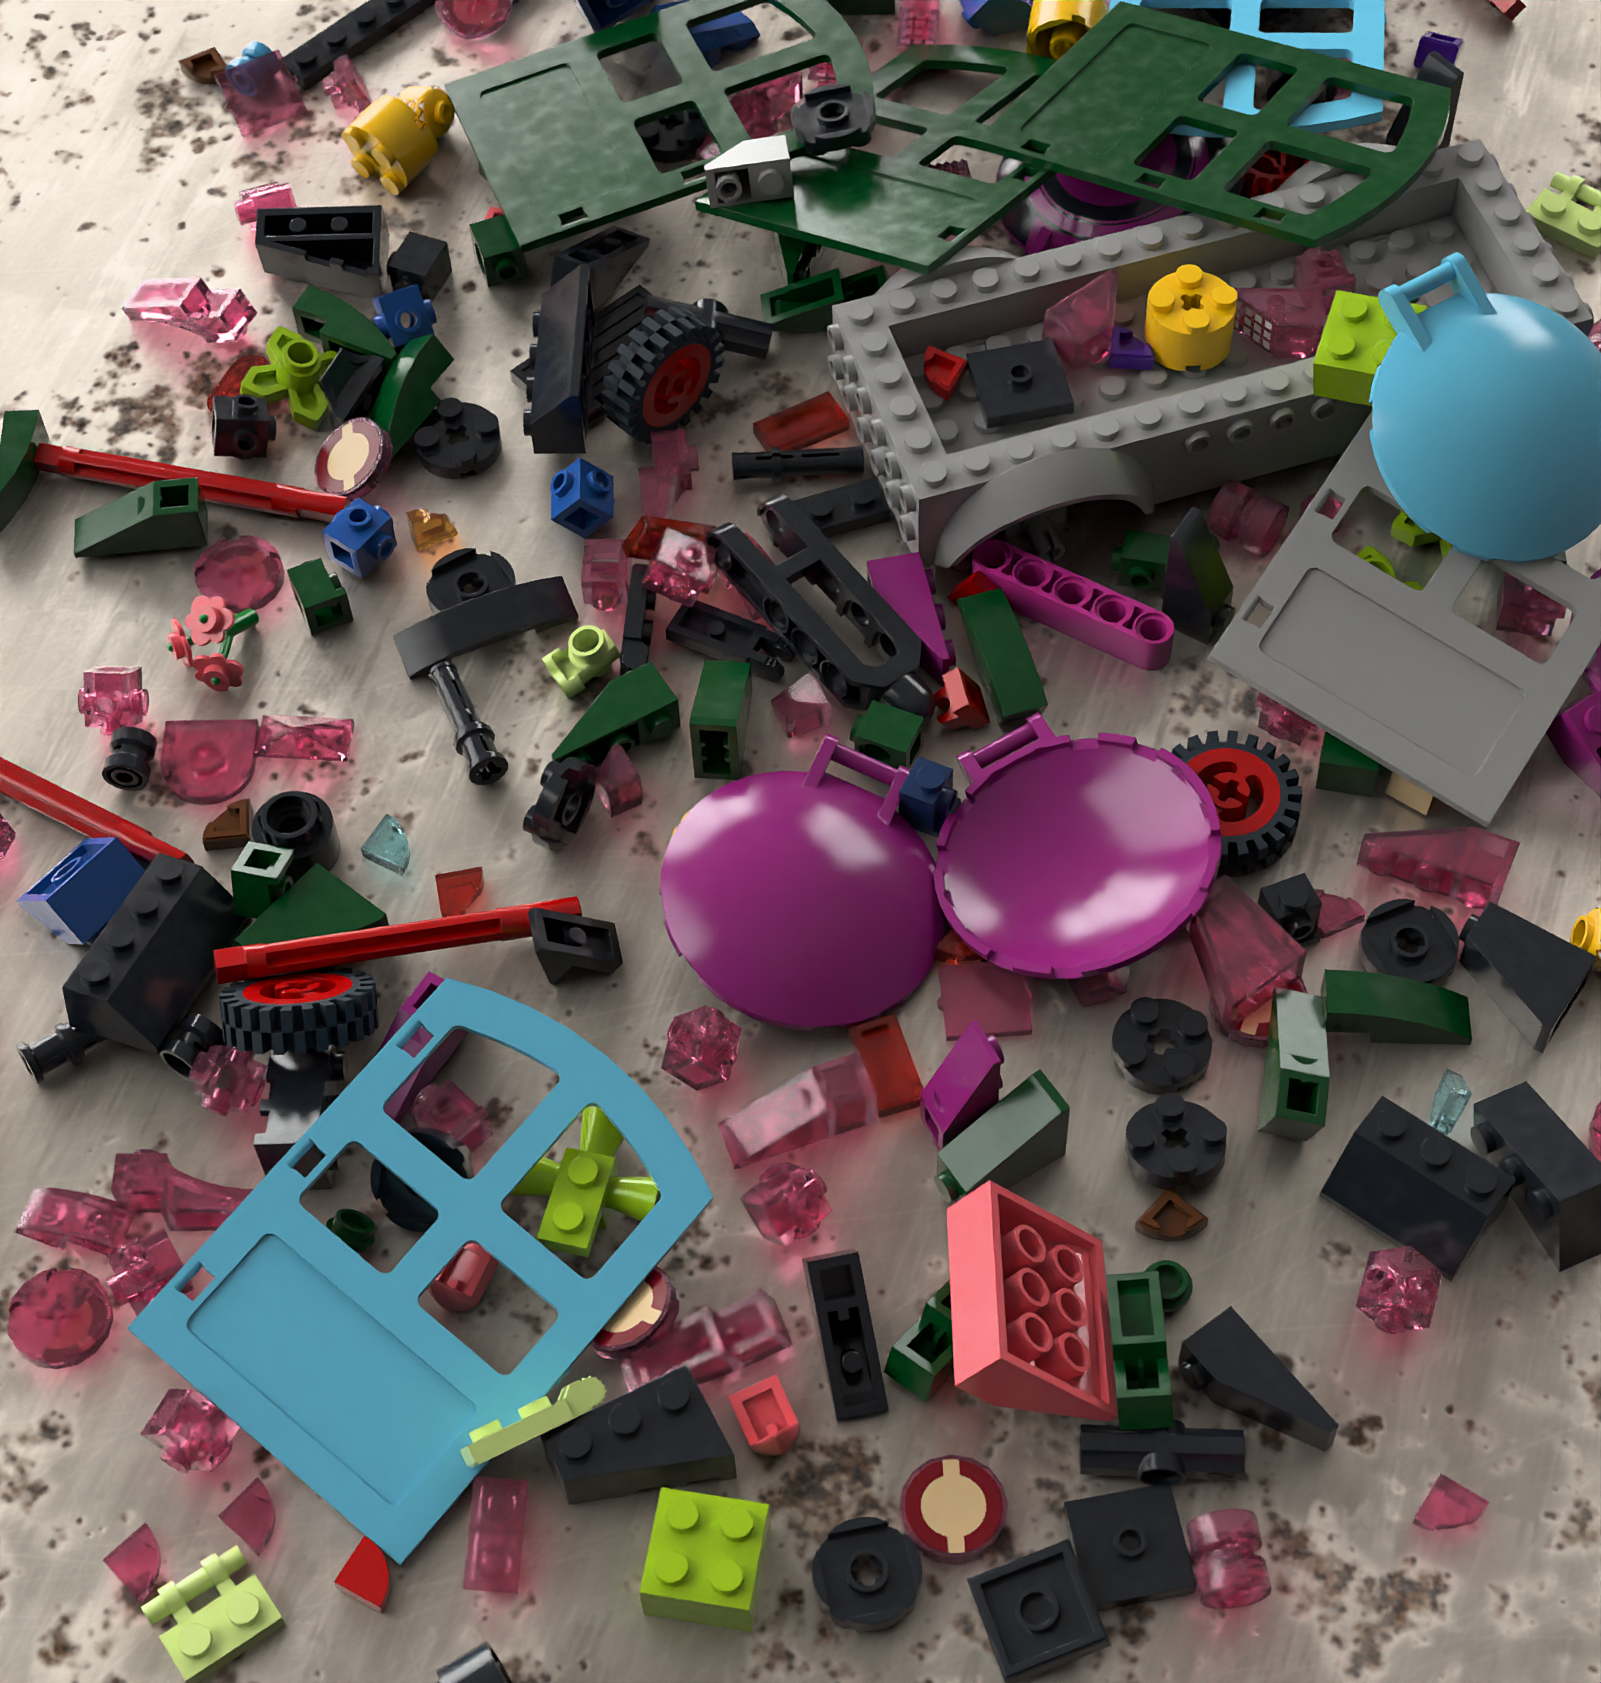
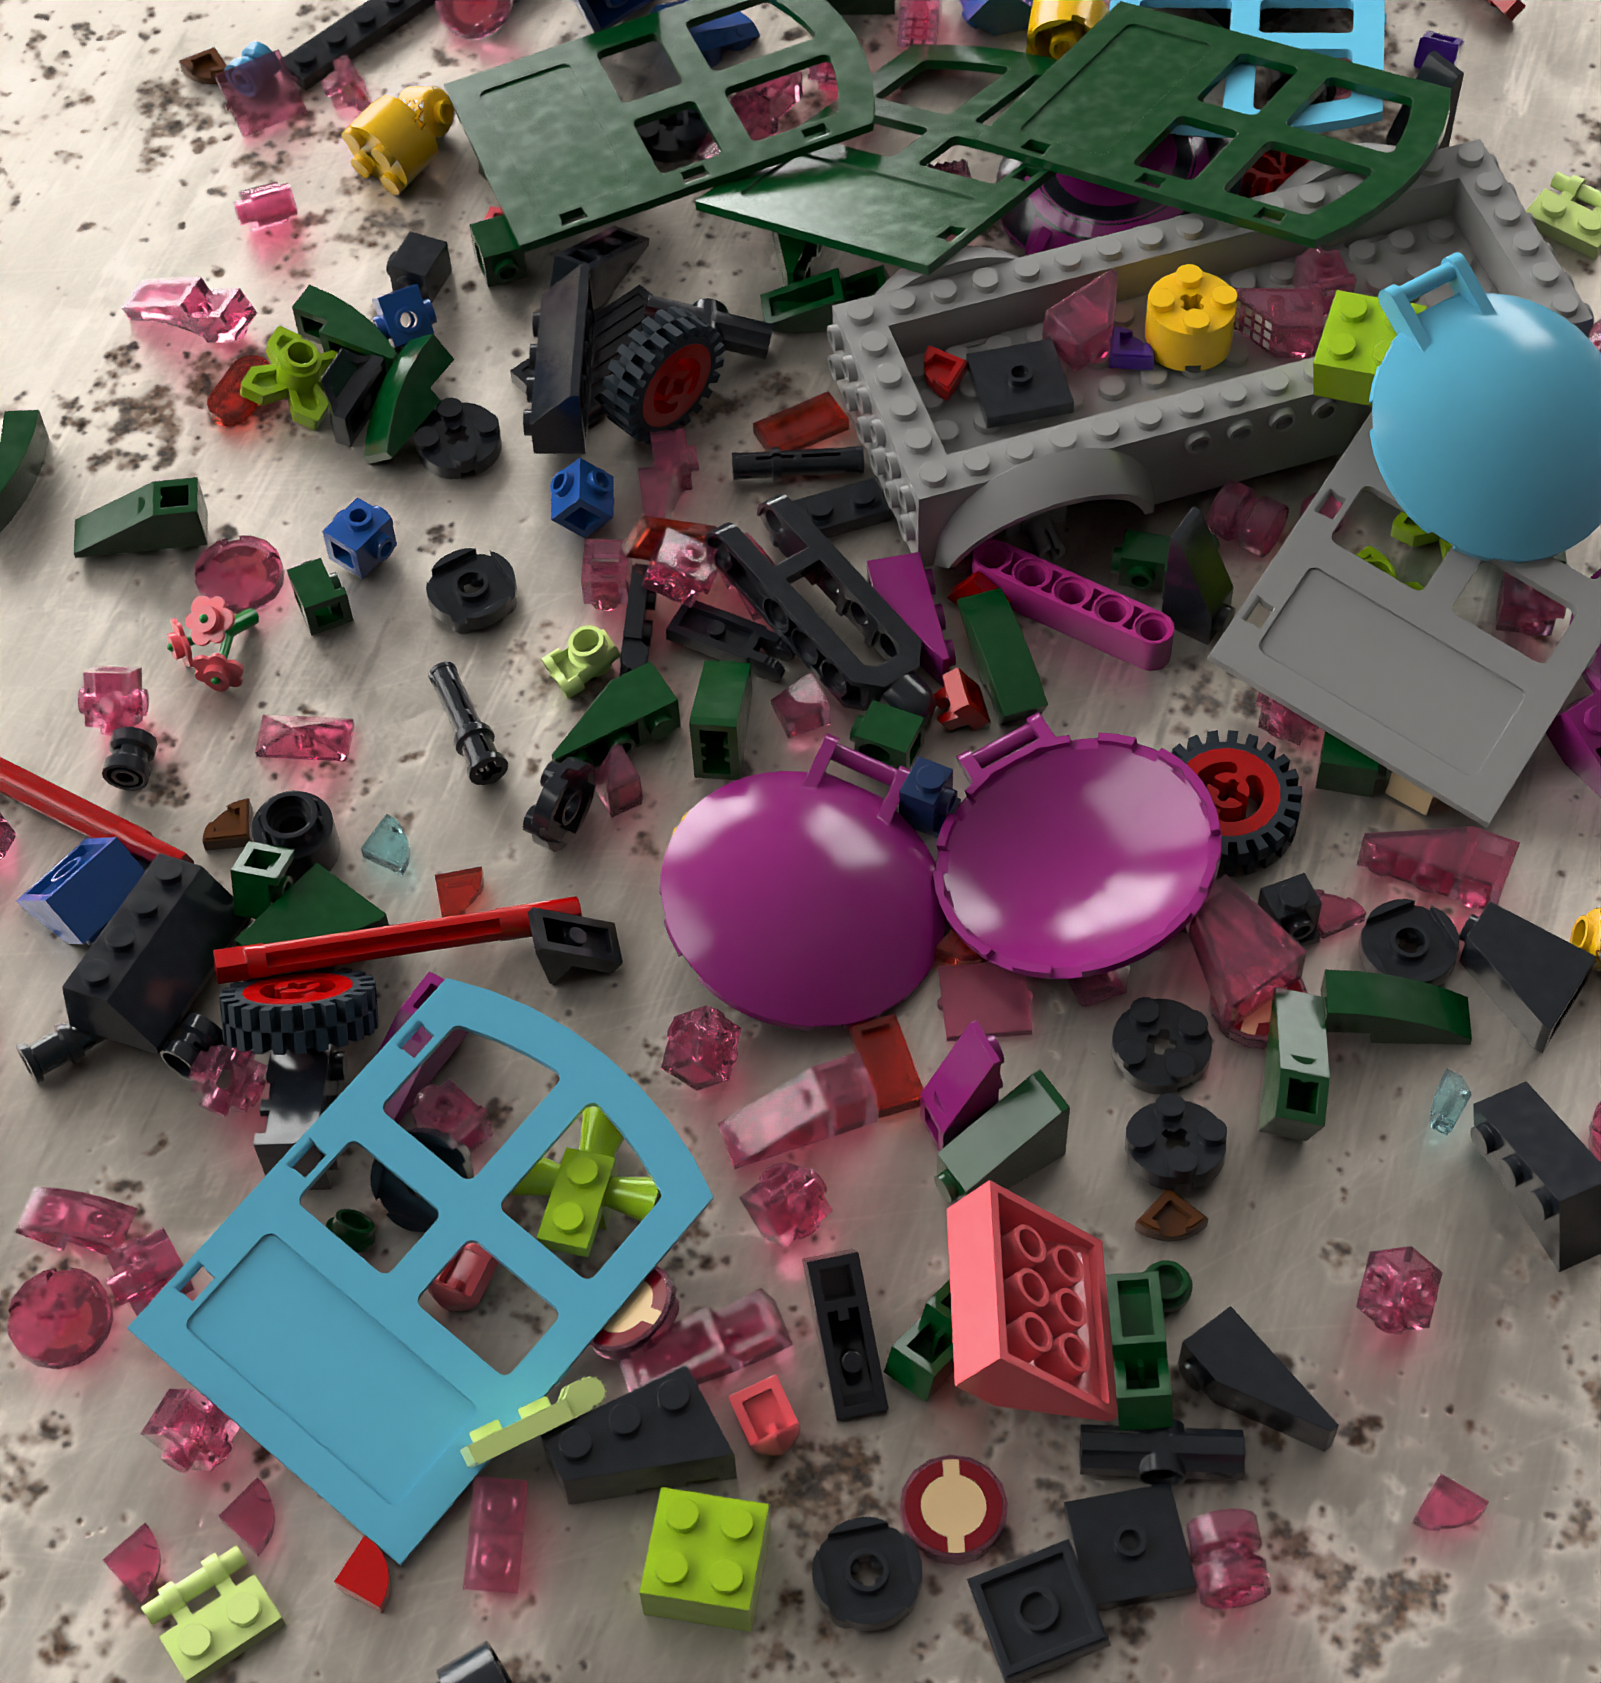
red piece [33,443,351,523] -> none
clear pink slope [111,1149,253,1231] -> none
clear pink tile [160,719,260,805] -> none
black brick [211,394,276,460] -> none
black wedge [255,205,389,300] -> none
tile [314,417,393,502] -> none
black slope [393,576,579,679] -> none
clear orange tile [406,508,458,551] -> none
light grey slope [704,135,794,208] -> none
black plate [791,83,876,156] -> none
black slope [1319,1095,1516,1281] -> none

